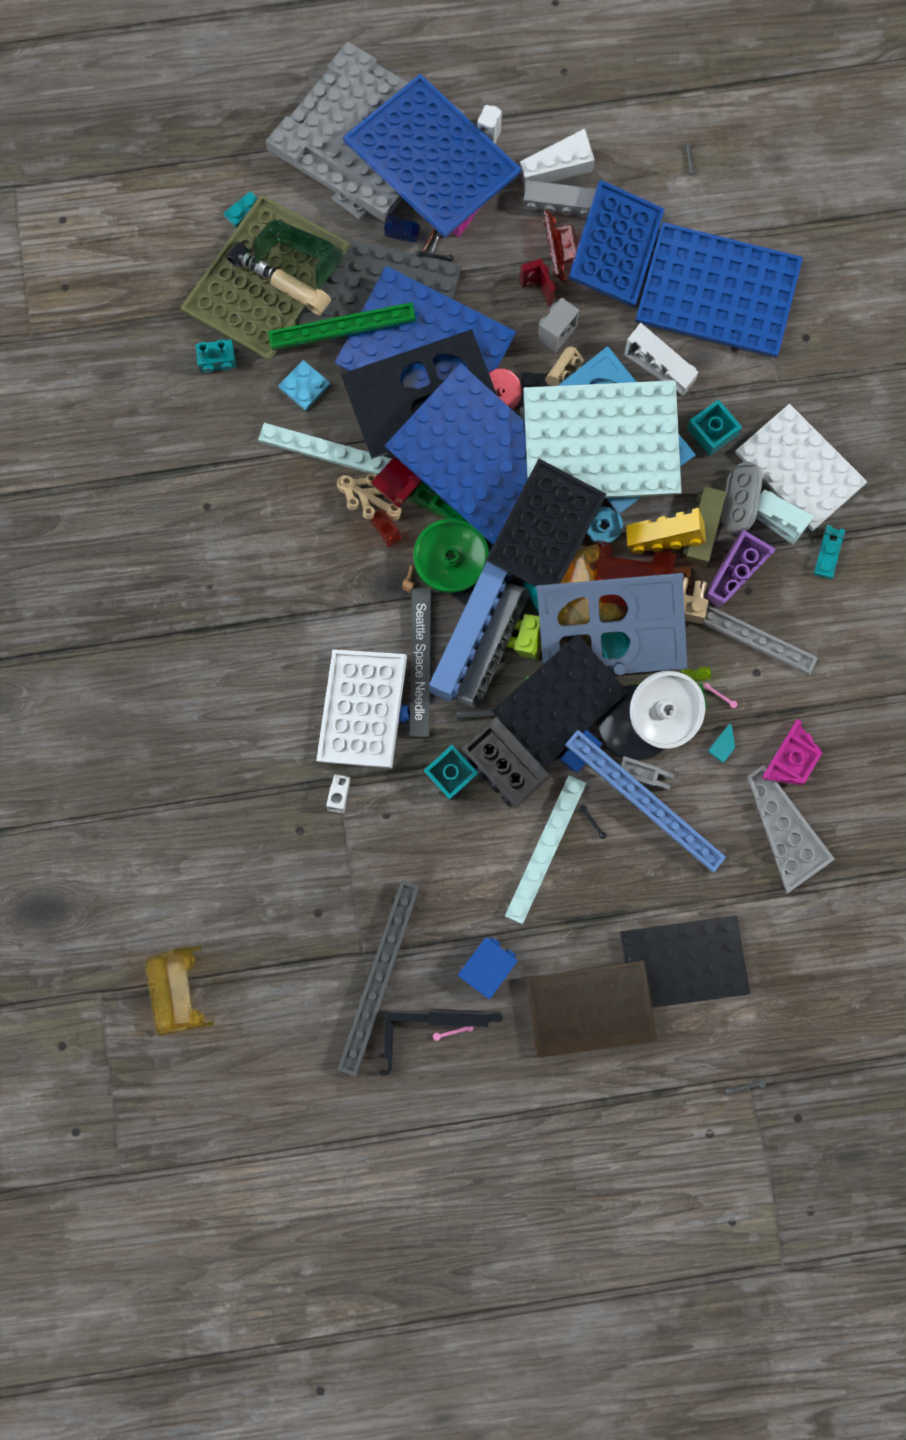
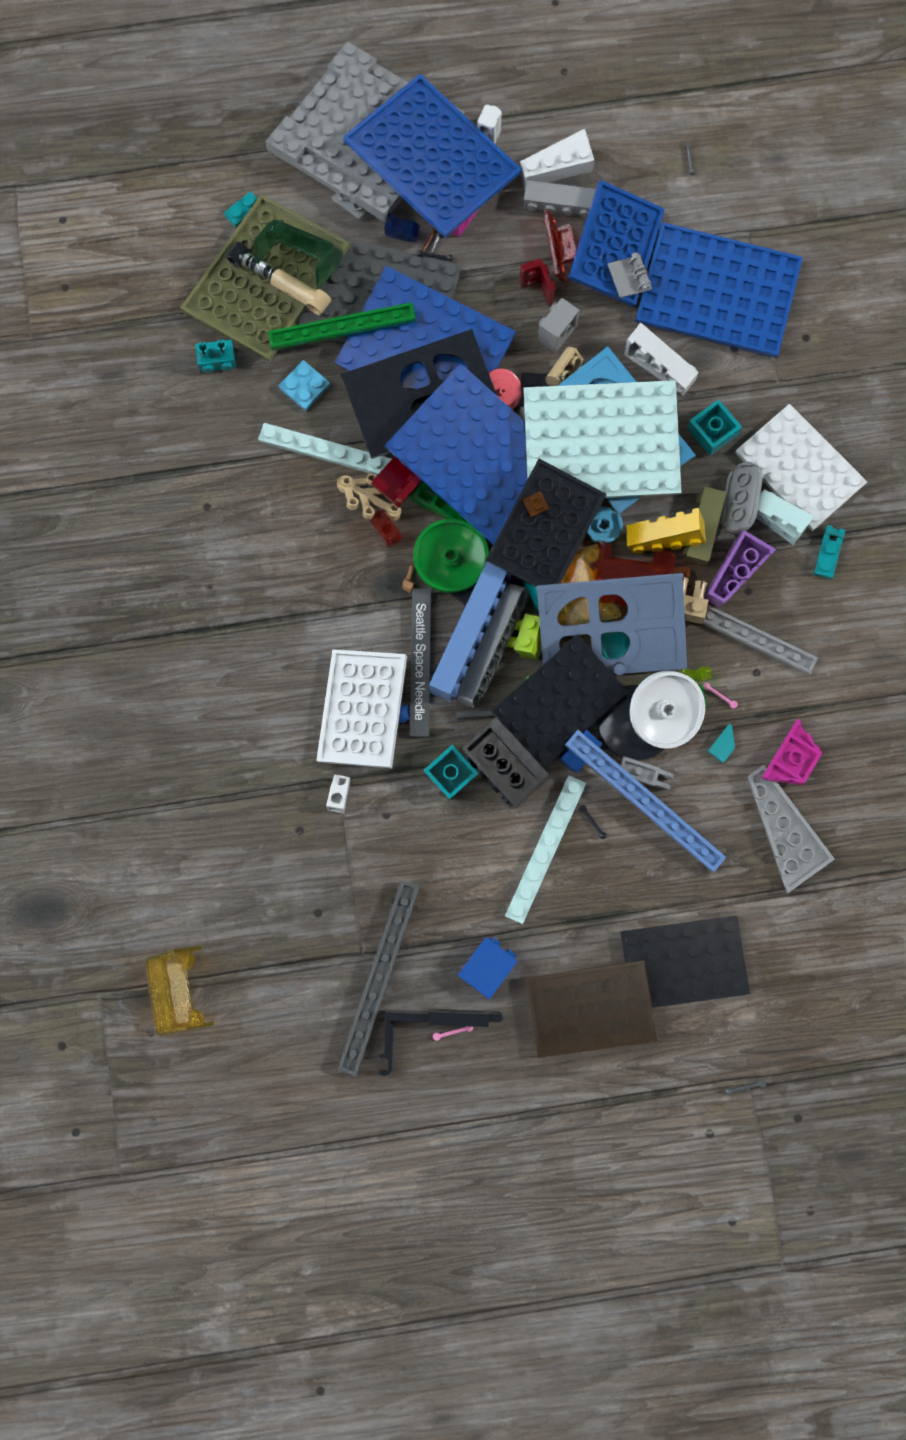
none -> reddish brown tile [523,491,549,518]
none -> light grey hinge [607,252,652,298]

